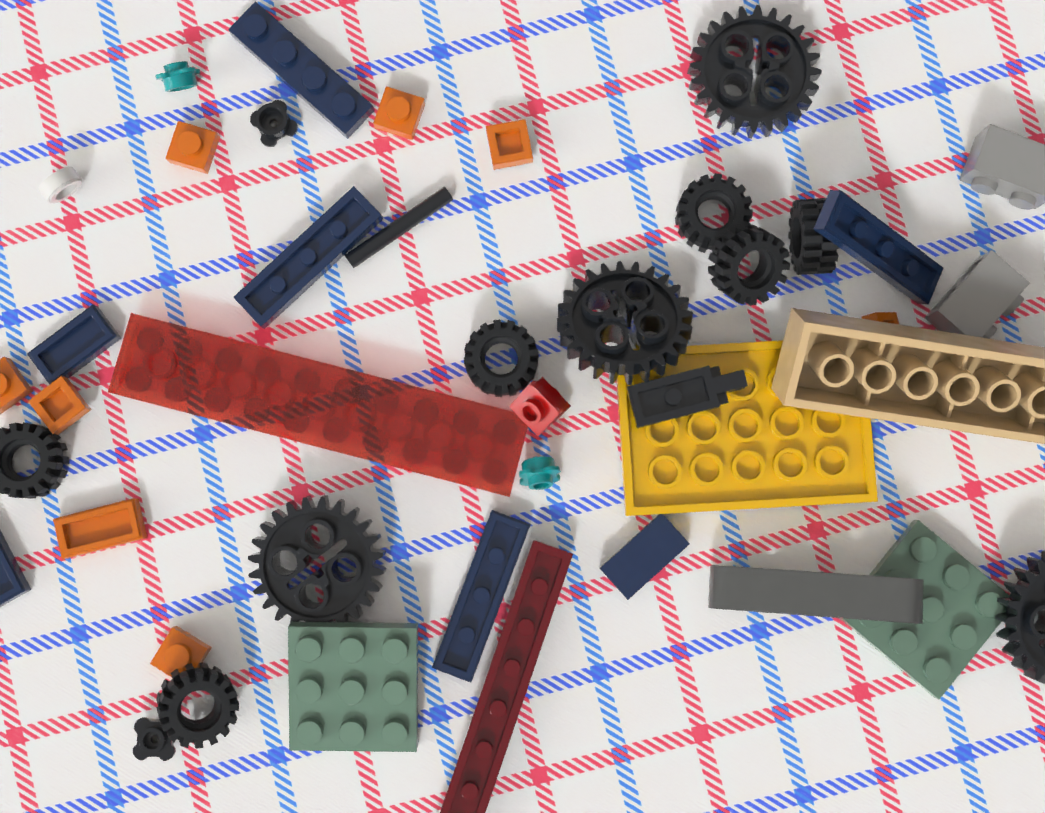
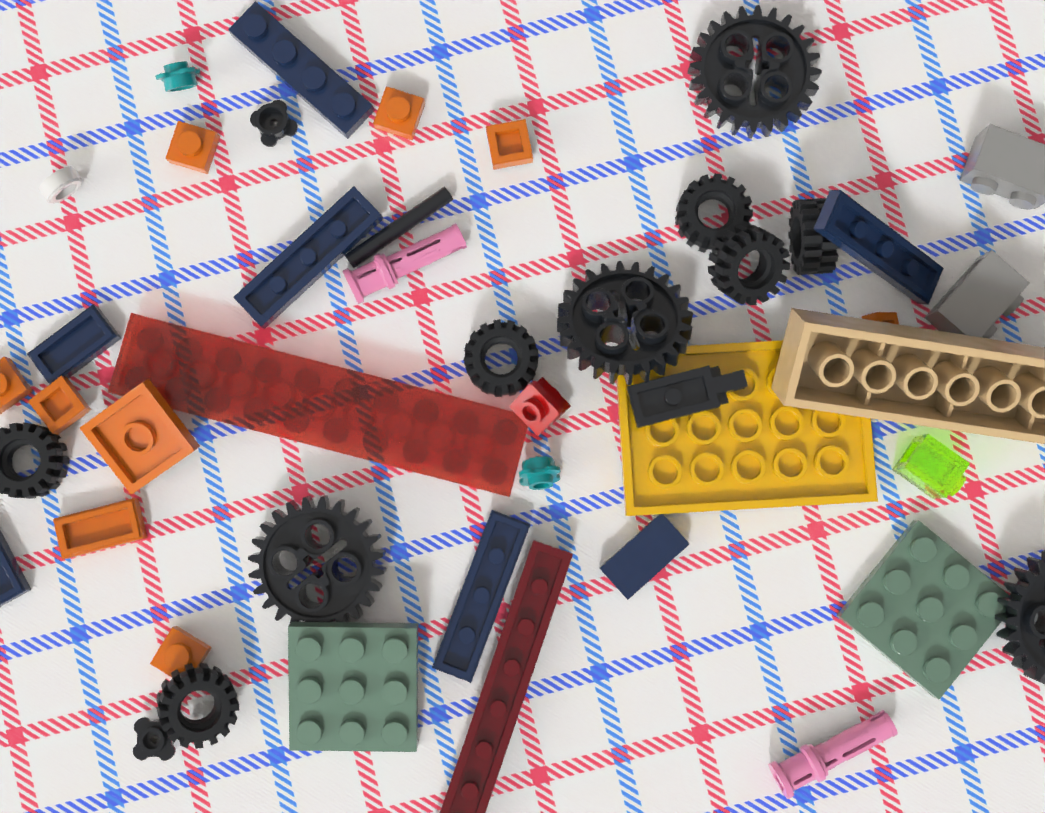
dark grey beam [708,565,924,624] -> none
none -> orange plate [80,379,200,495]
none -> bright pink pin [342,223,467,304]
none -> bright pink pin [768,710,898,799]
none -> clear neon green brick [892,434,970,499]

